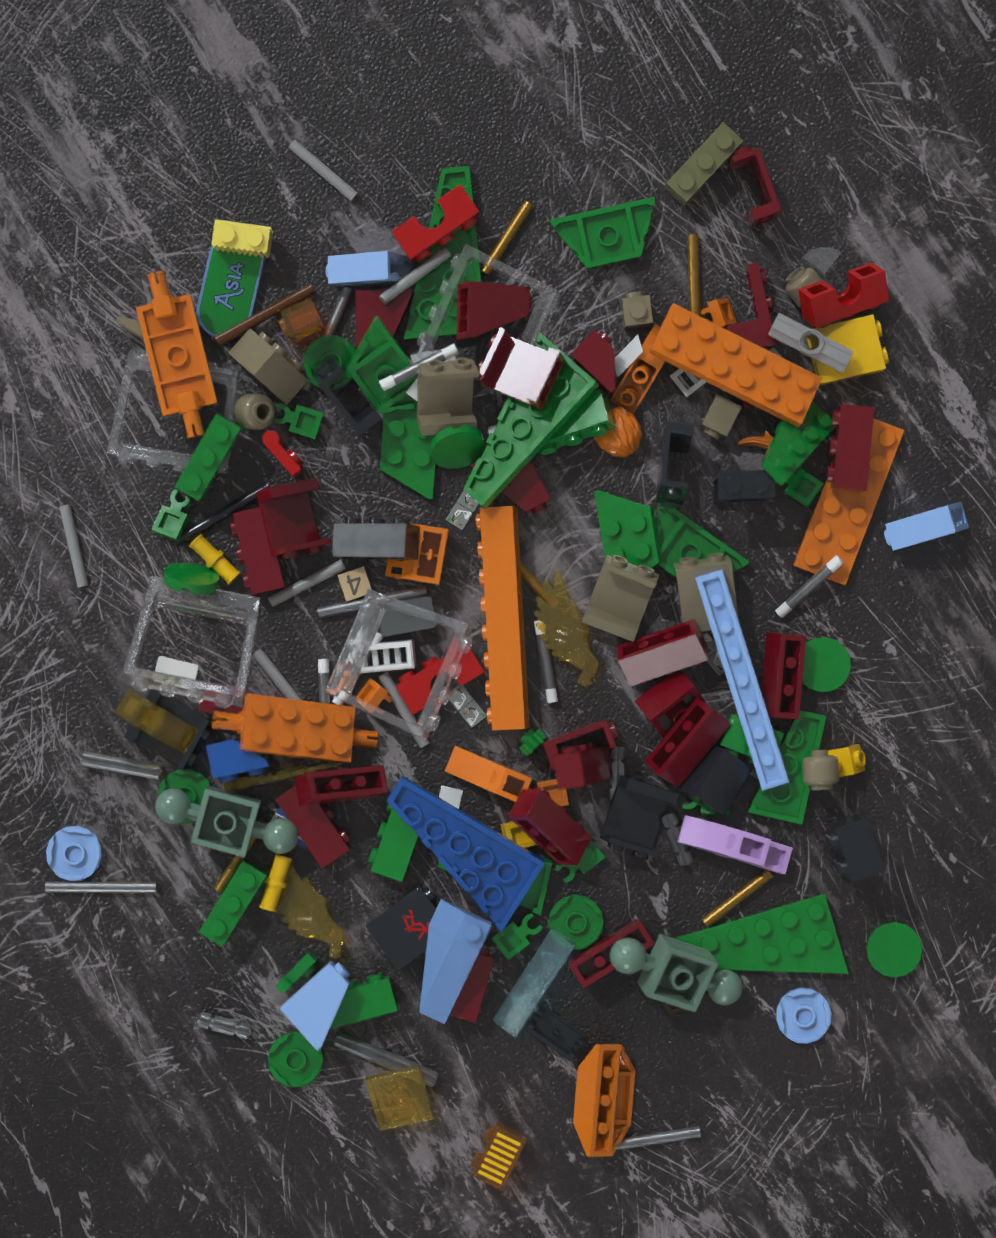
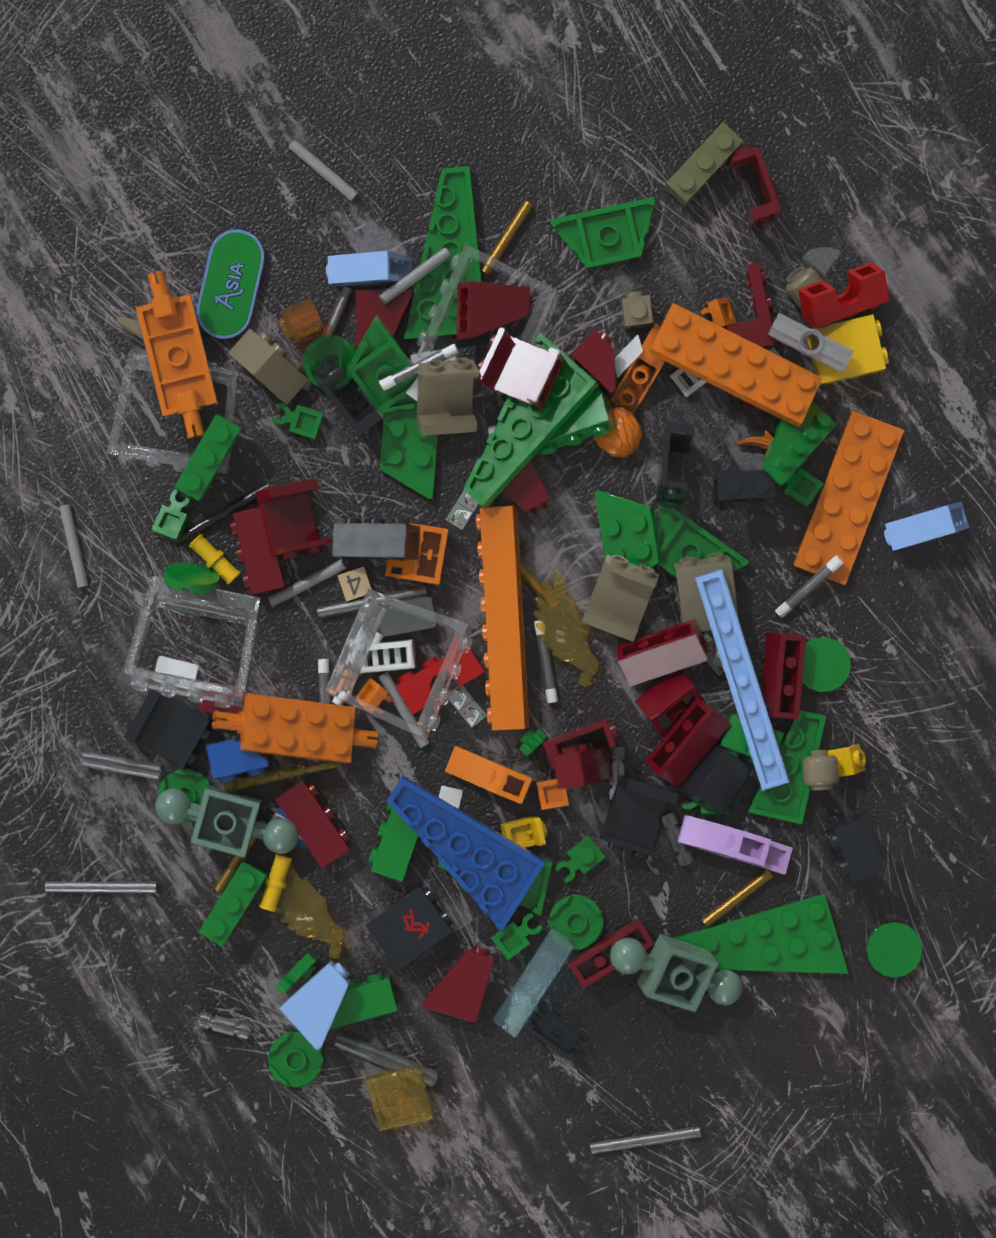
light blue tile [46,826,102,881] -> none
clear yellow slope [114,689,198,754] -> none
light yellow brick [212,219,273,258] -> none
reddish brown bar [214,284,315,346] -> none
dark tan head [234,394,275,430] -> none
light grey bar [253,649,302,700] -> none
red plate [262,430,304,479] -> none
dark red brick [295,765,388,806] -> none
red arch [391,184,480,263] -> none
medium blue wedge [419,899,492,1024] -> none
green tile [430,425,486,469] -> none
clear orange brick [470,1121,527,1190] -> none
dark red brick [508,788,592,865] -> none
orange wedge [573,1044,636,1157] -> none
pearl gold bar [687,234,701,317] -> none
dark tan brick [700,395,742,440] -> none
light blue tile [776,987,832,1044] -> none
dark red brick [826,404,875,492] -> none

